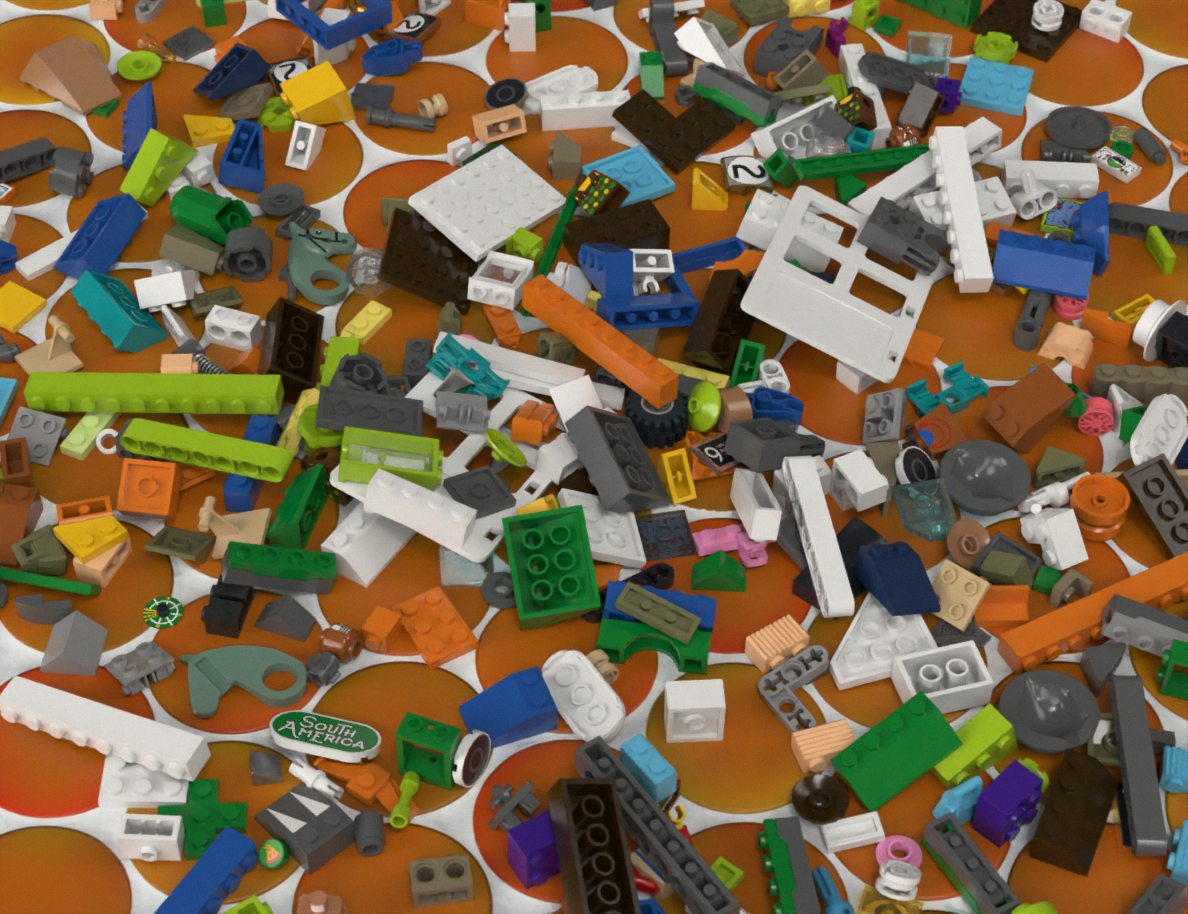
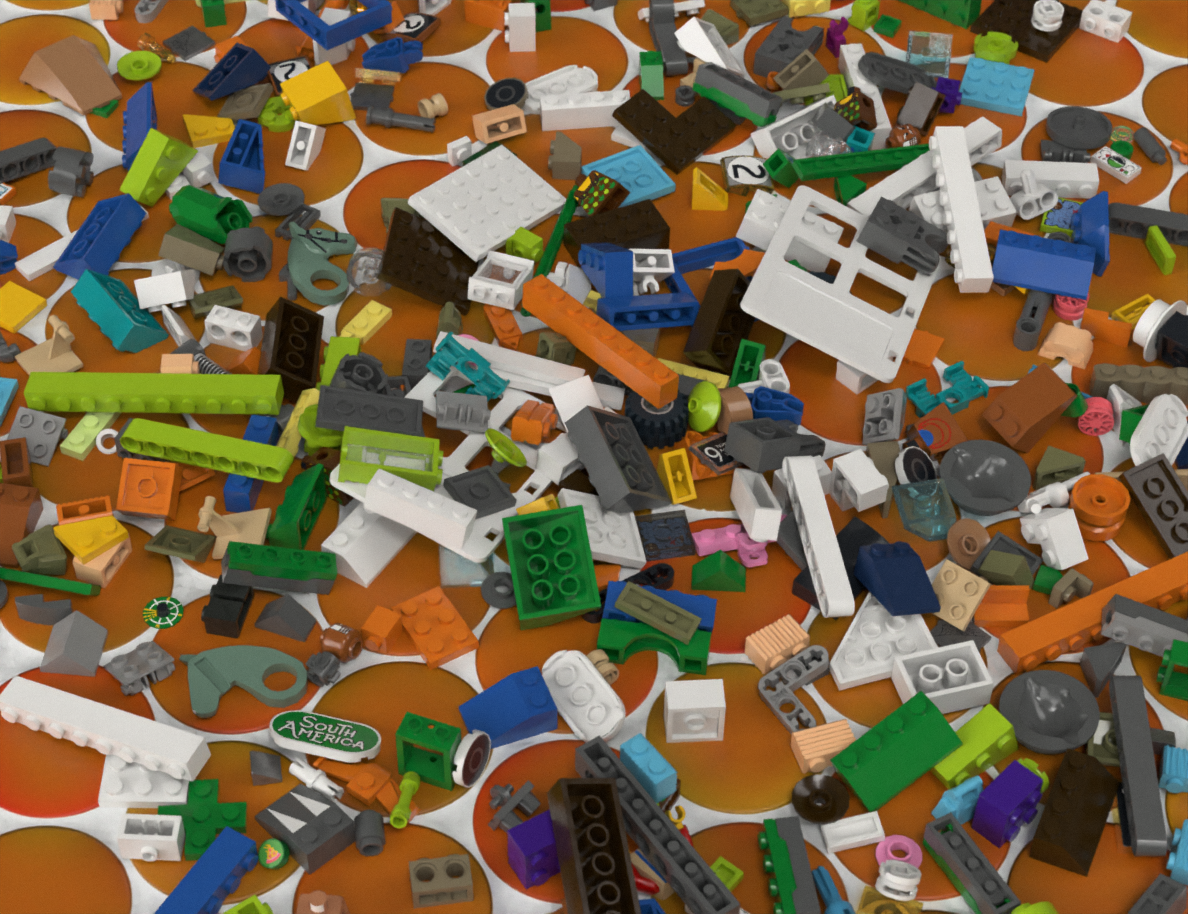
none -> clear yellow plate [355,68,402,86]

